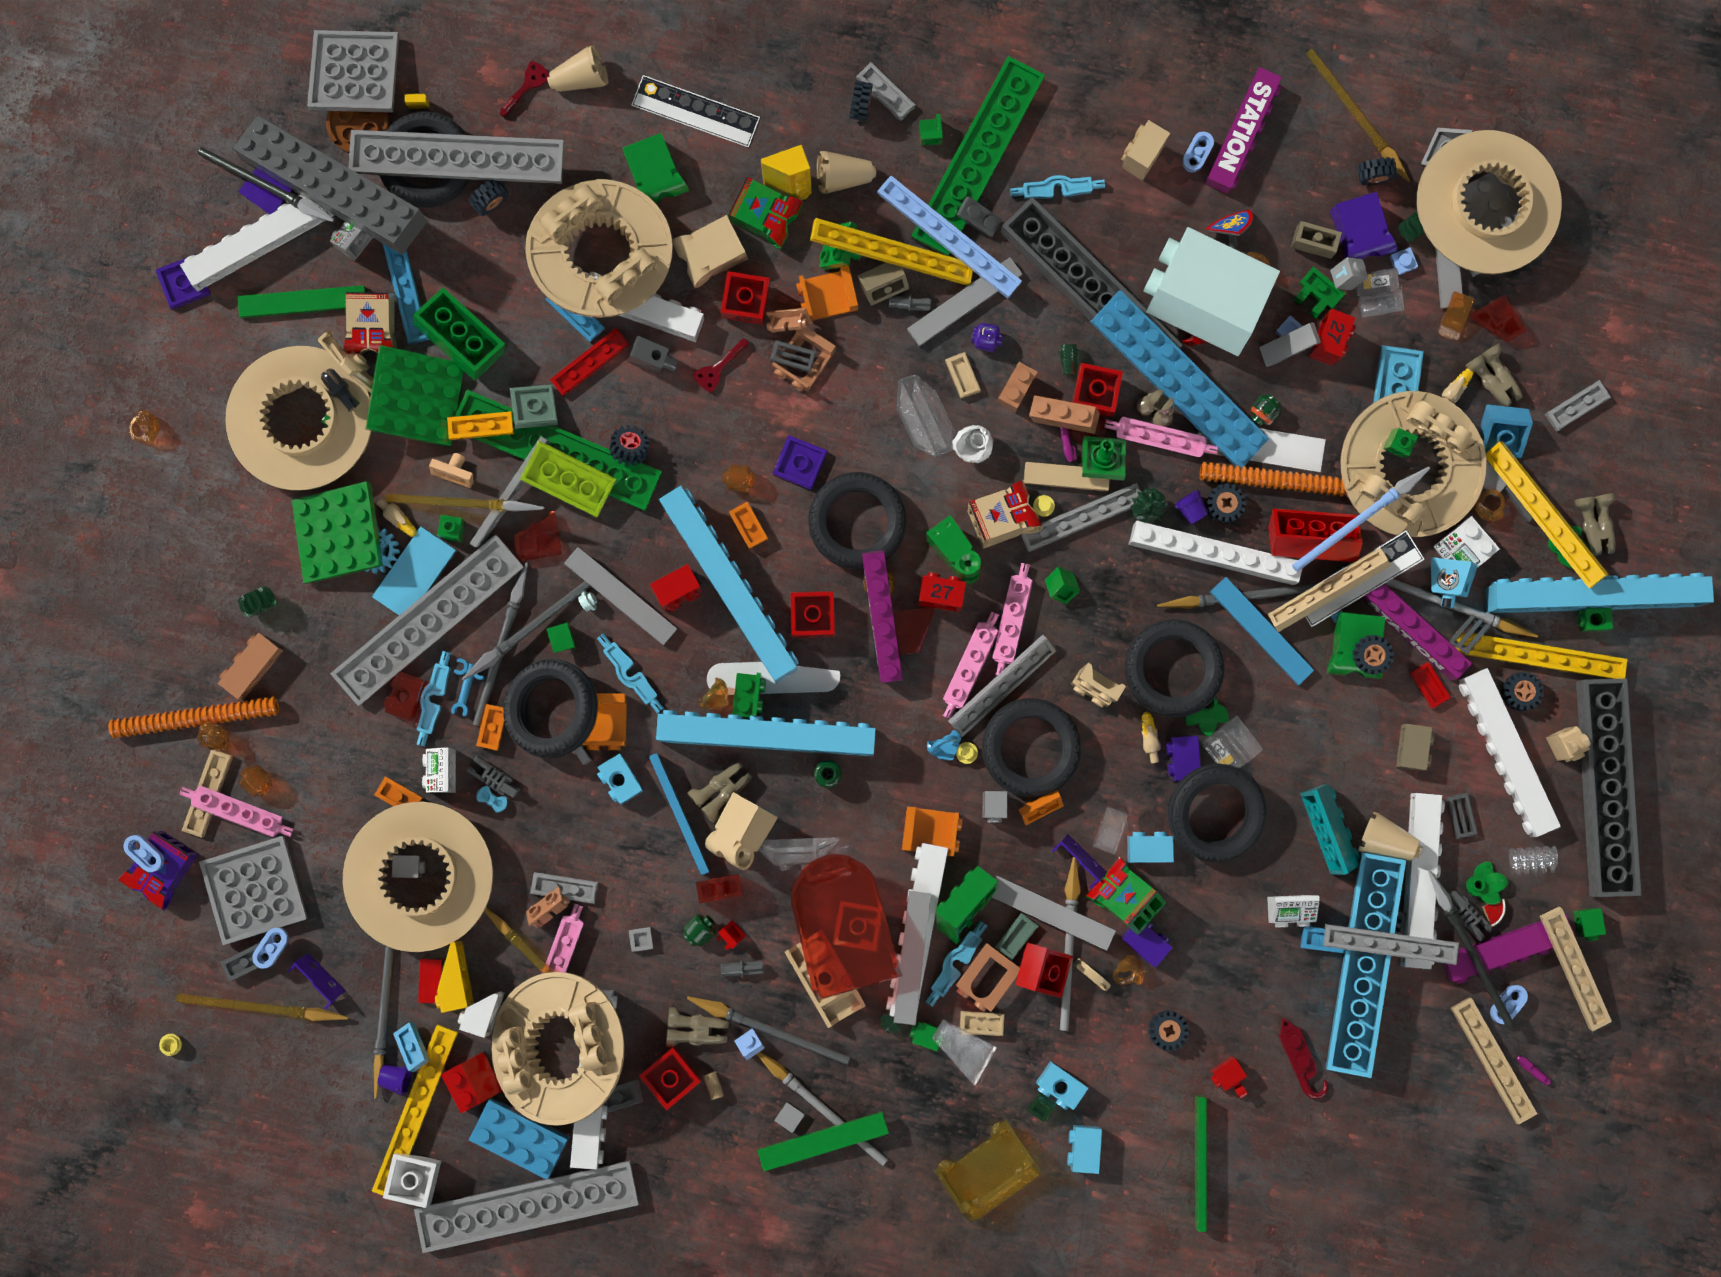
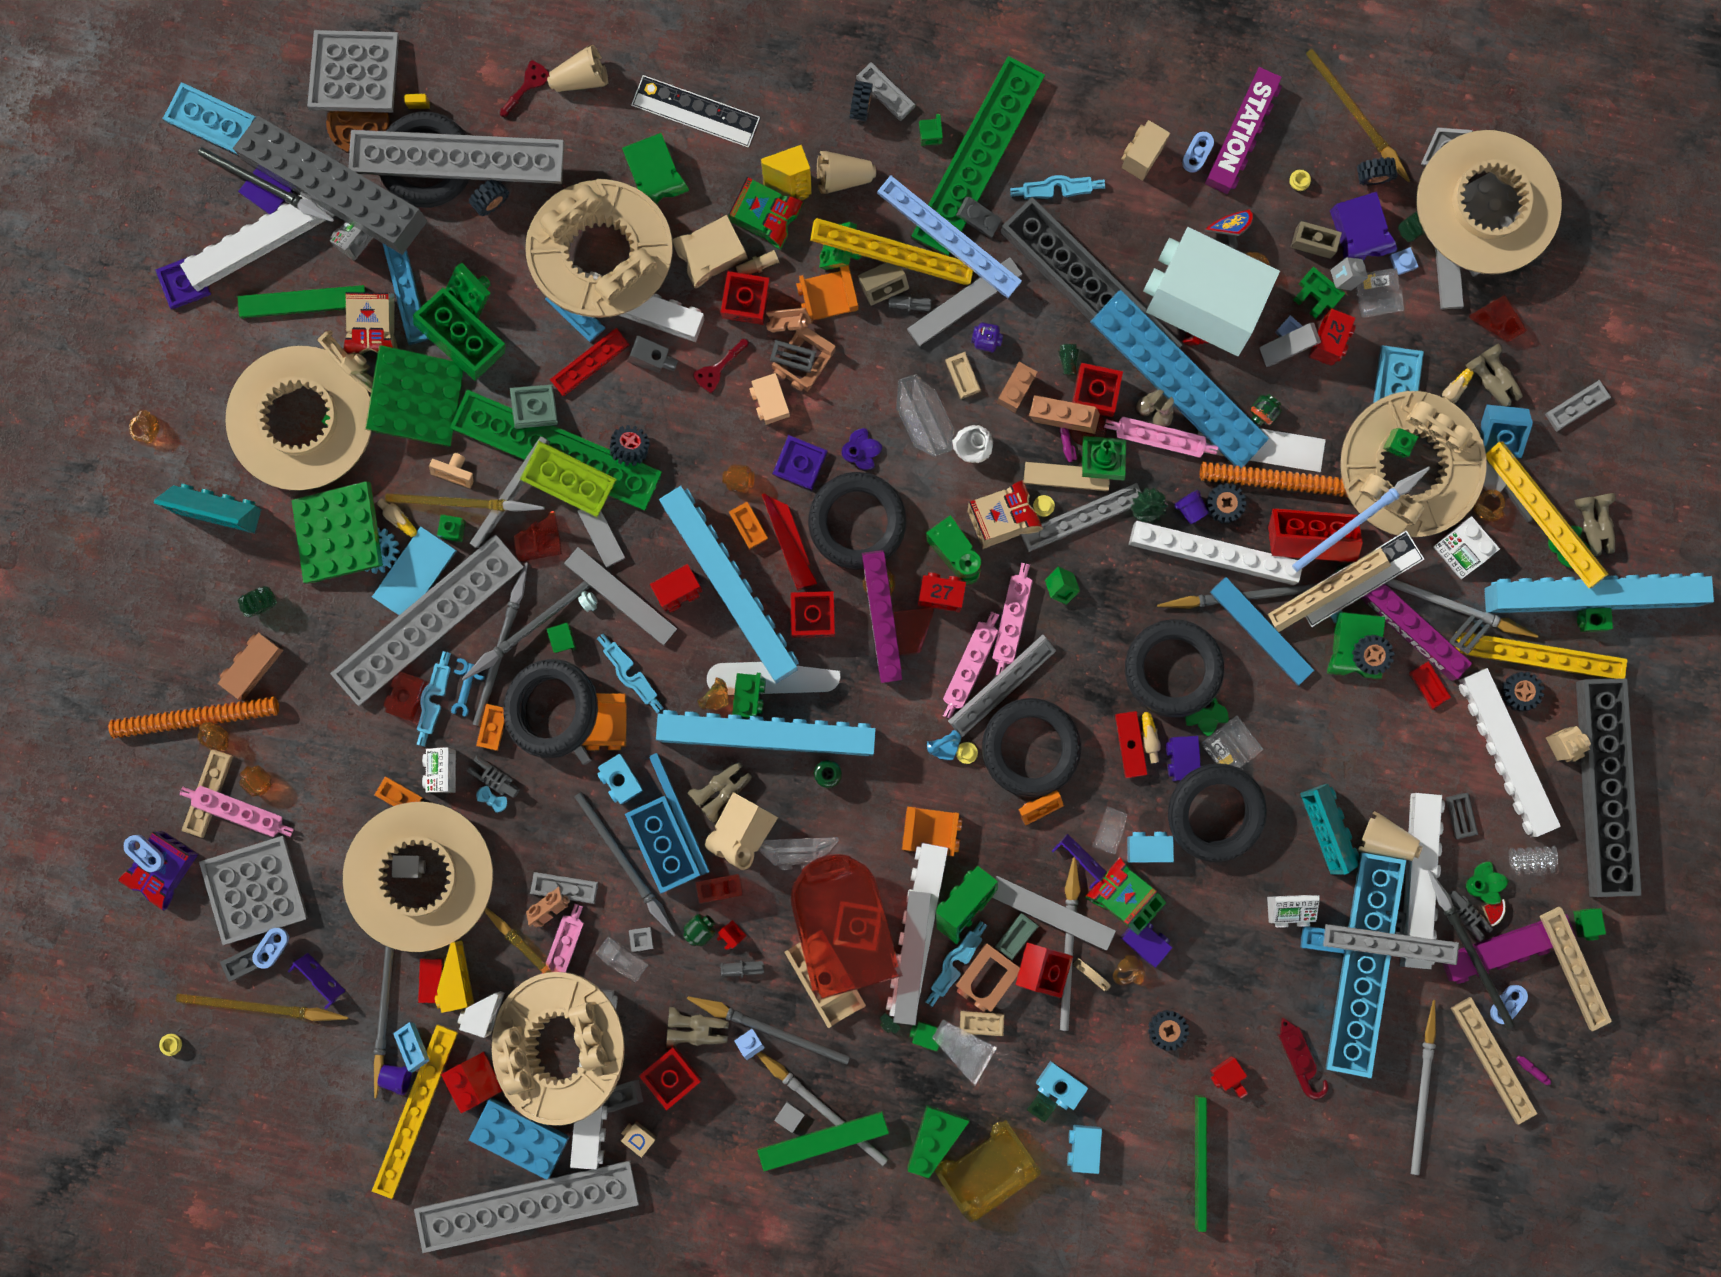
black arm [321,368,360,412] -> none
white slope [383,1154,441,1208] -> none
light orange plate [447,412,514,440] -> none
tan piece [703,1072,724,1100] -> none
light grey brick [982,791,1007,823] -> none
tan piece [1070,663,1126,708] -> none
dark tan brick [1396,724,1434,771] -> none
medium azure torso [1431,558,1478,608] -> none
clear orange slope [1437,291,1474,341] -> none
none -> teal slope [154,484,261,534]
none -> medium azure tile [163,82,256,155]
none -> green plate [446,263,491,318]
none -> dark grey piece [575,792,676,936]
none -> light grey tile [577,509,626,568]
none -> clear slope [595,936,648,982]
none -> tan brick [621,1121,657,1158]
none -> dark azure brick [625,796,701,894]
none -> tan pin [736,250,780,275]
none -> light nougat brick [749,373,790,425]
none -> red wedge [762,493,817,591]
none -> dark purple plate [841,428,883,470]
none -> green wedge [907,1105,969,1178]
none -> red tile [1115,711,1147,778]
none -> light yellow plate [1289,170,1311,191]
none -> light grey piece [1411,1000,1436,1175]

